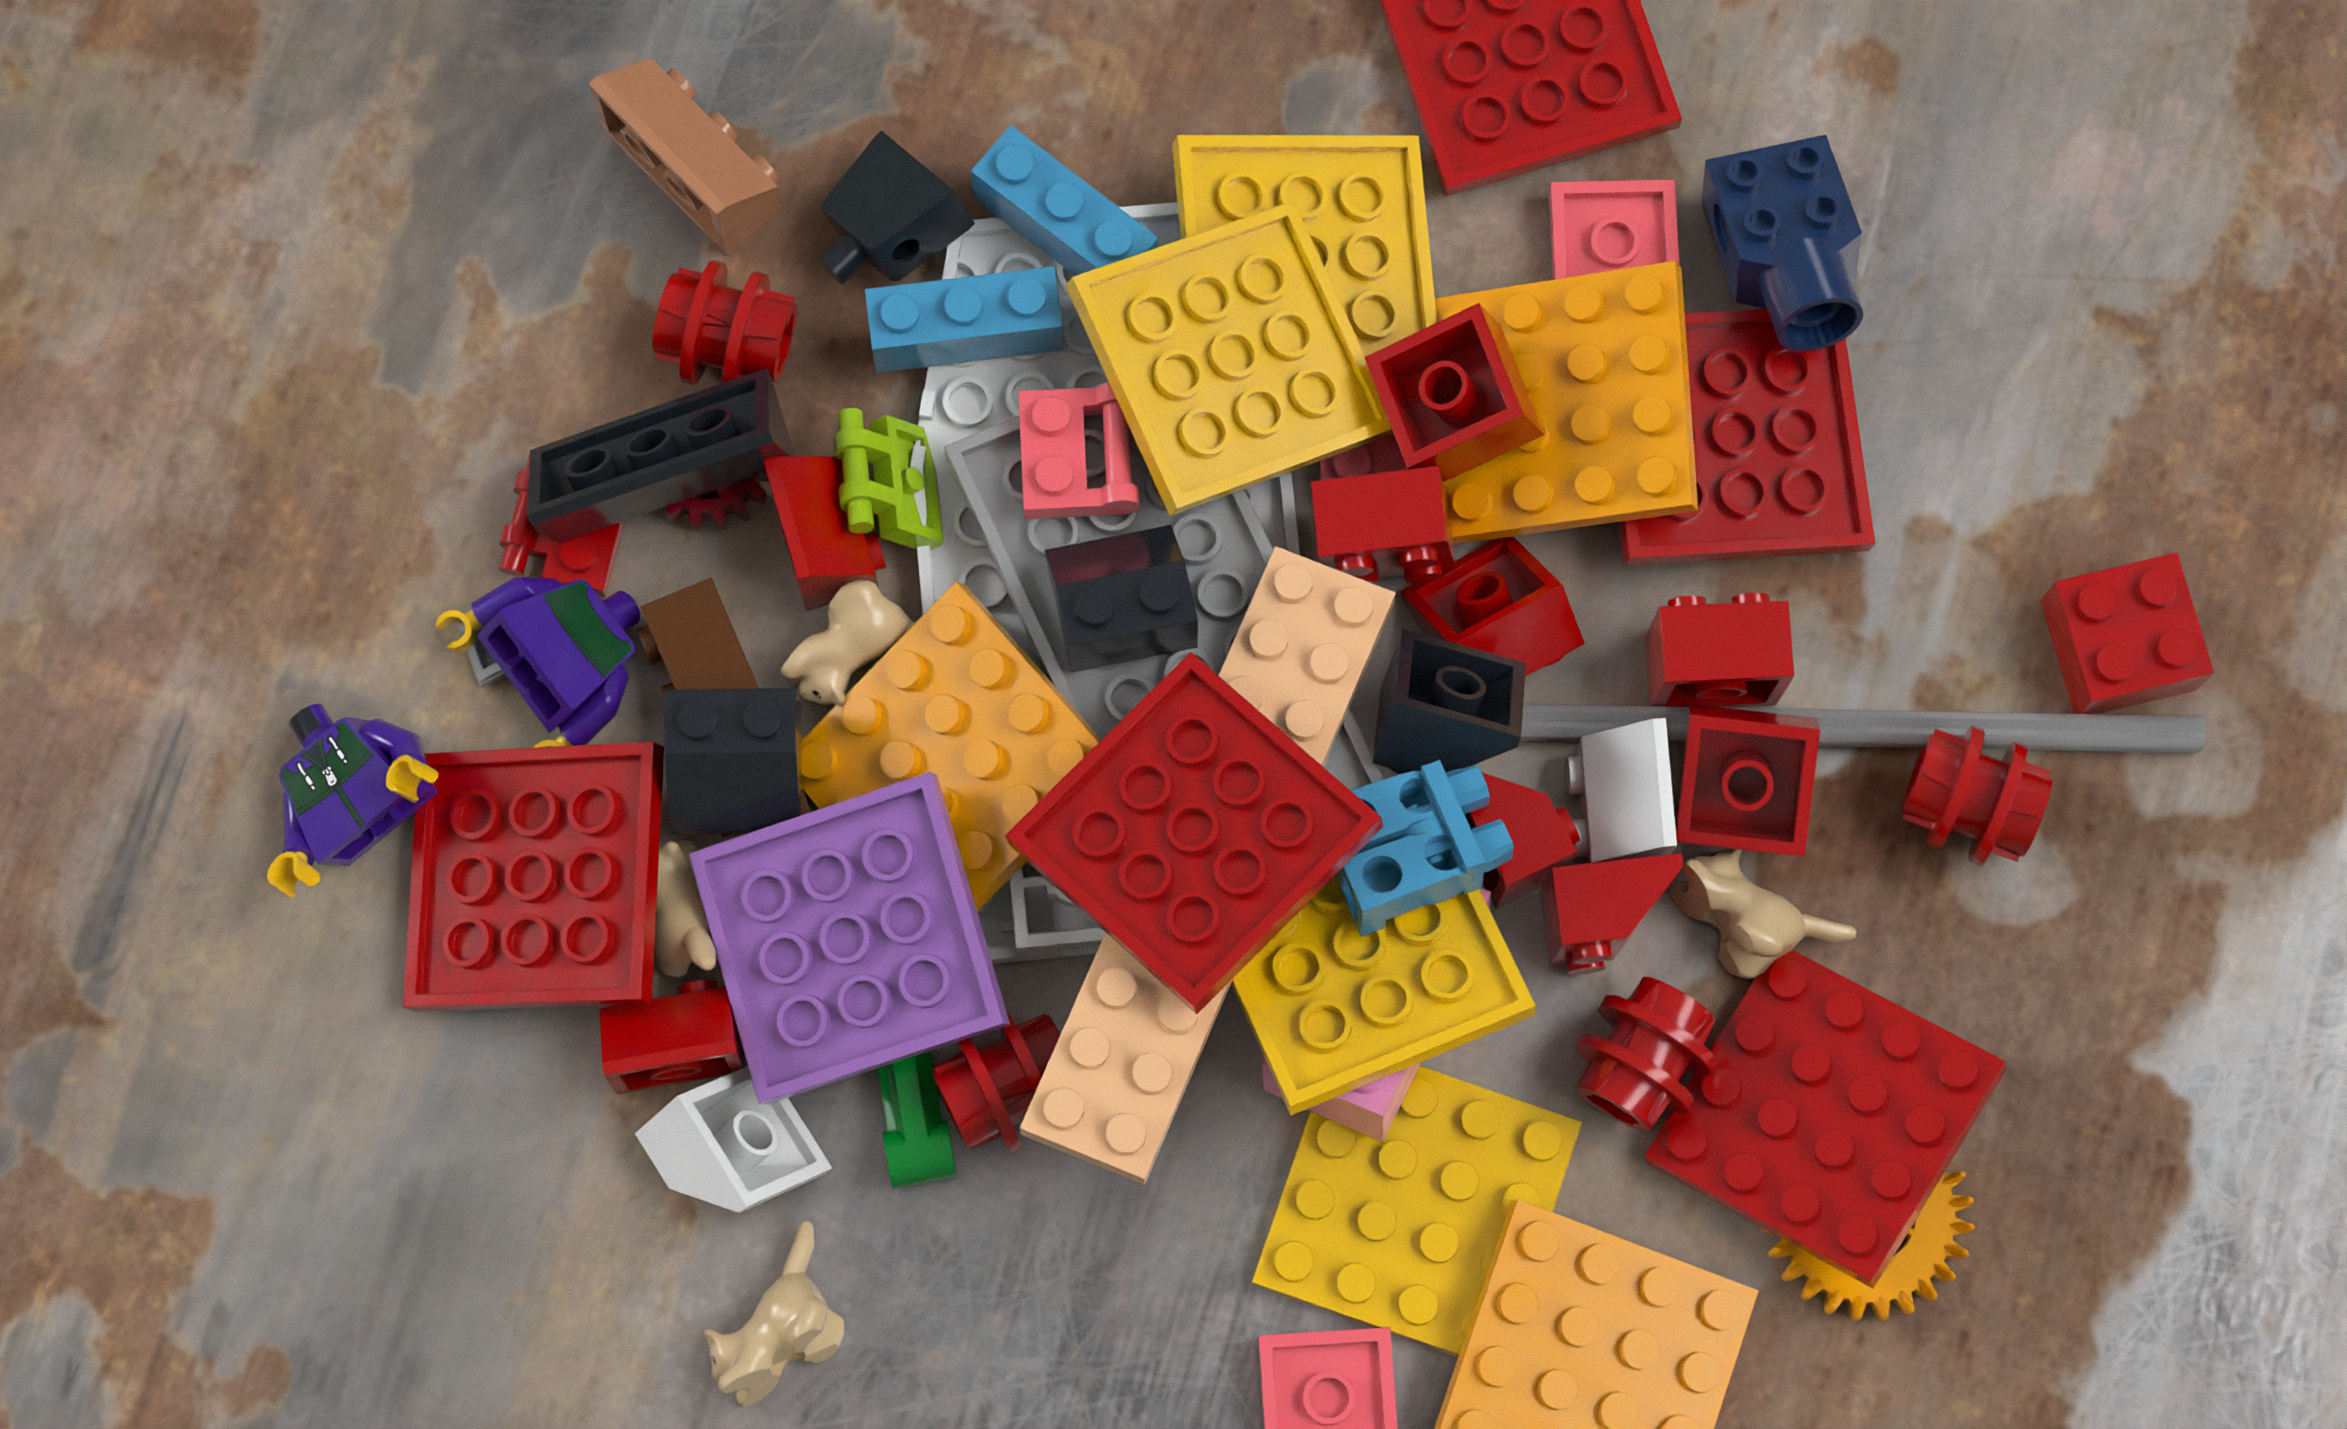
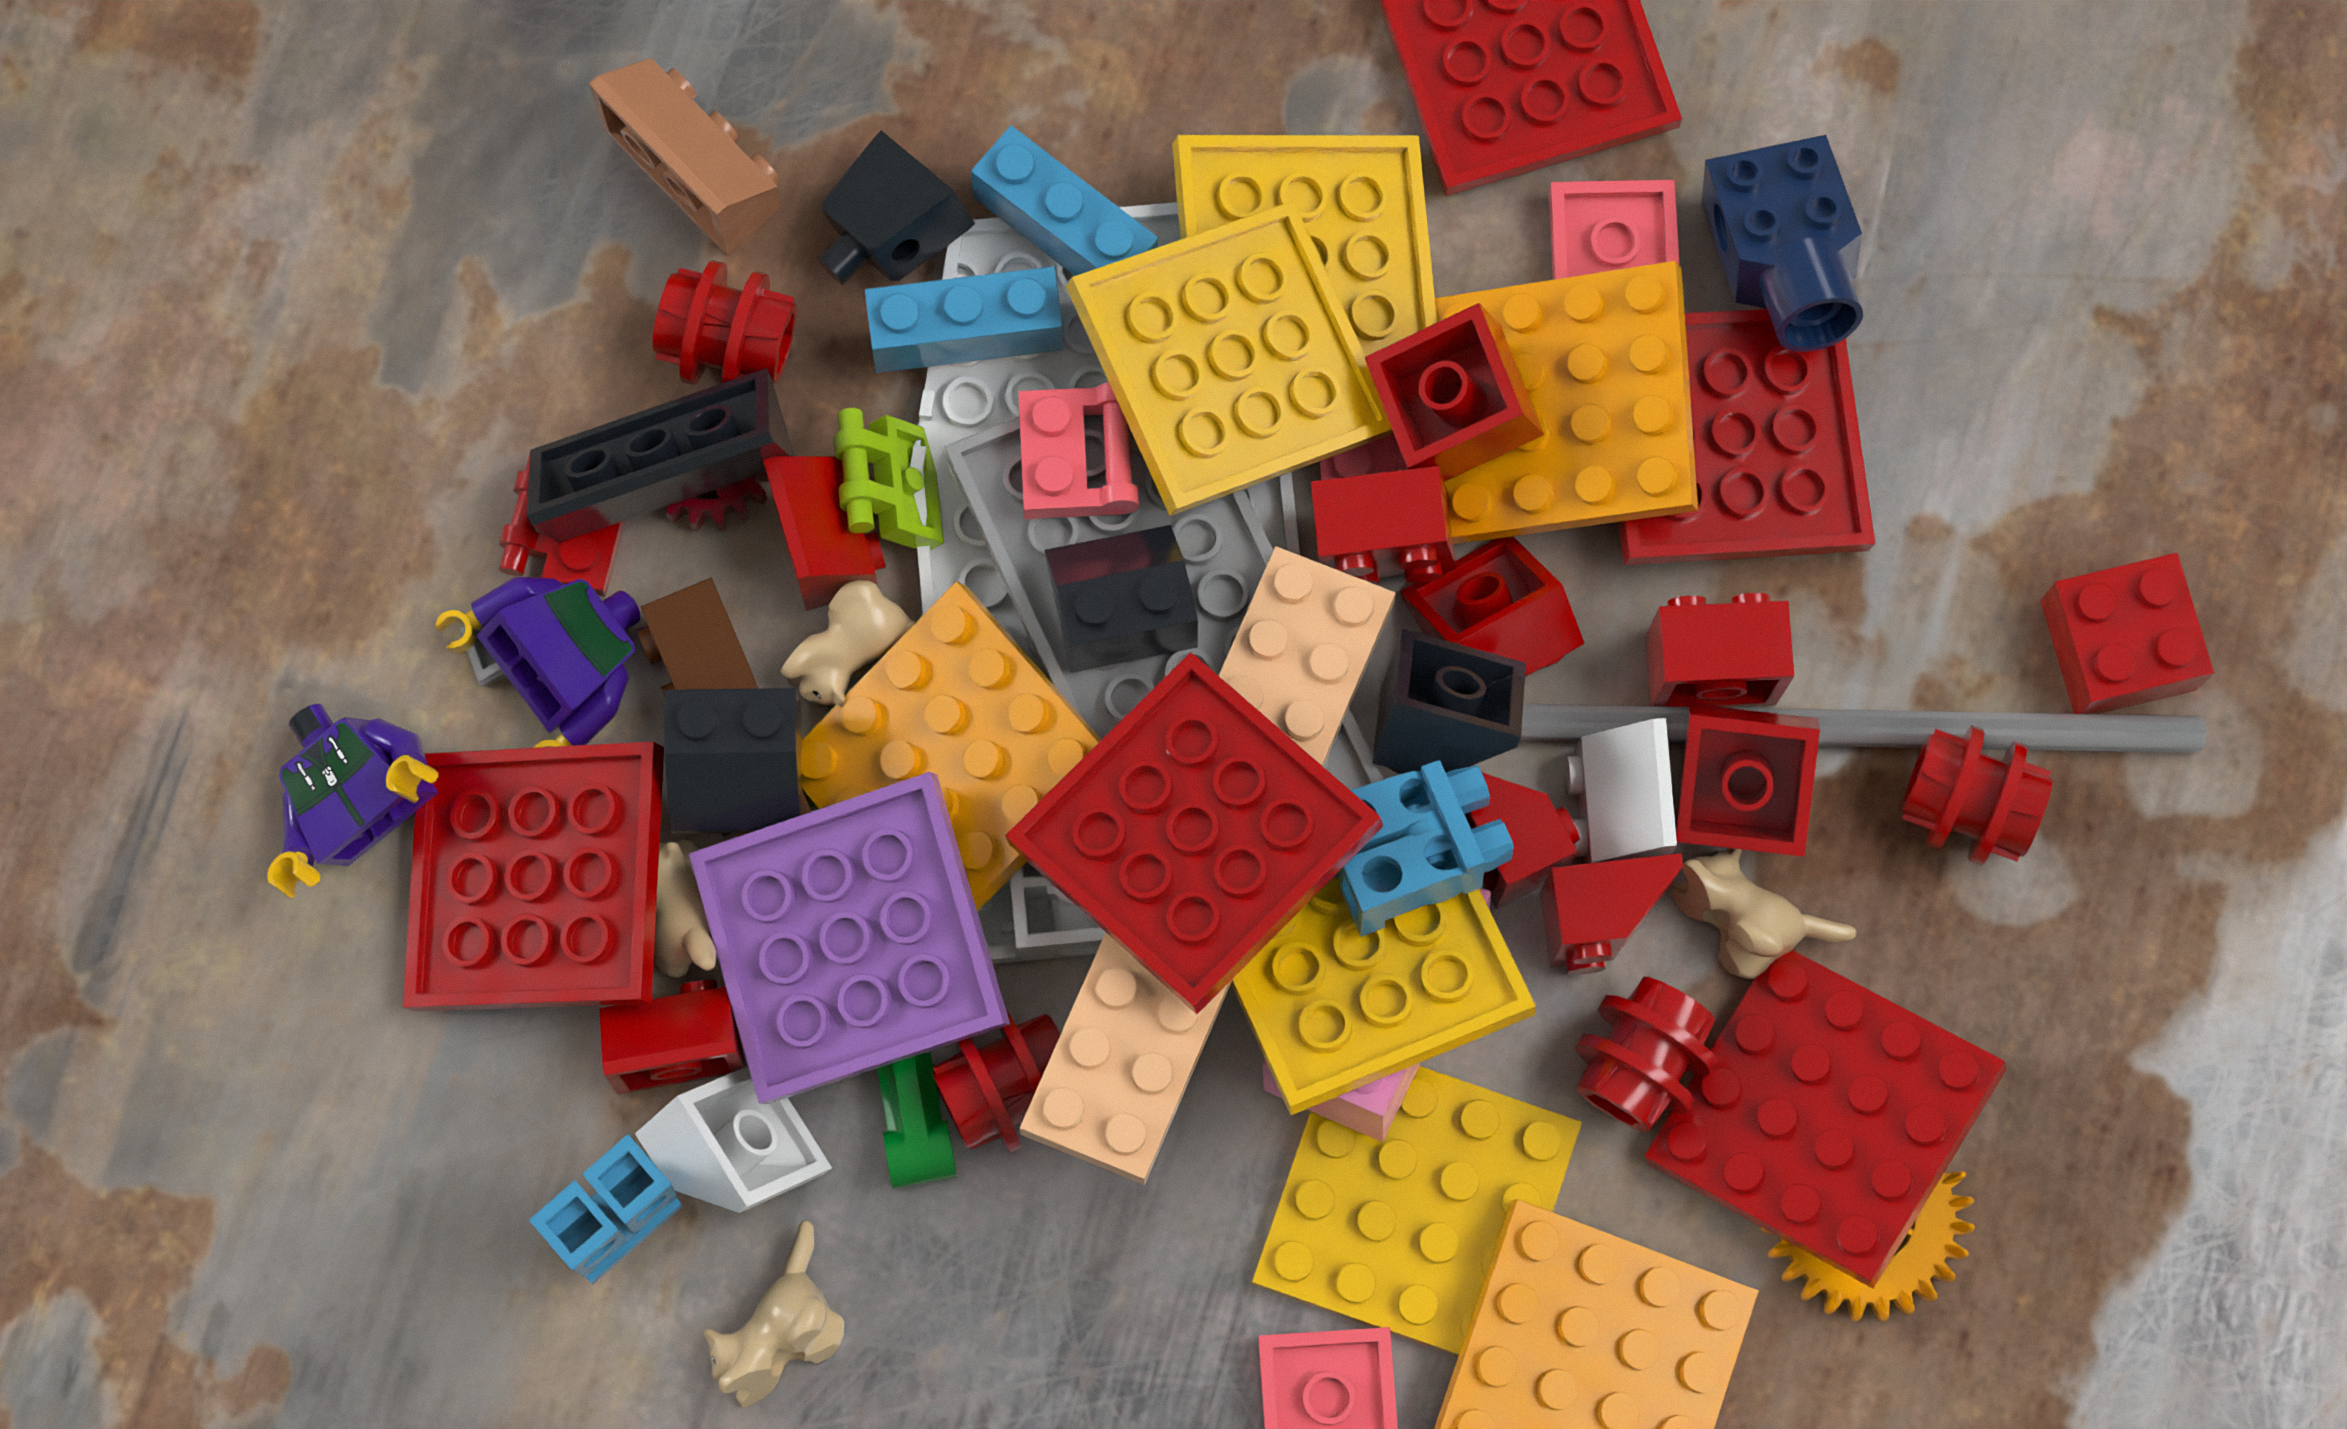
none -> dark azure hips [529,1134,683,1285]

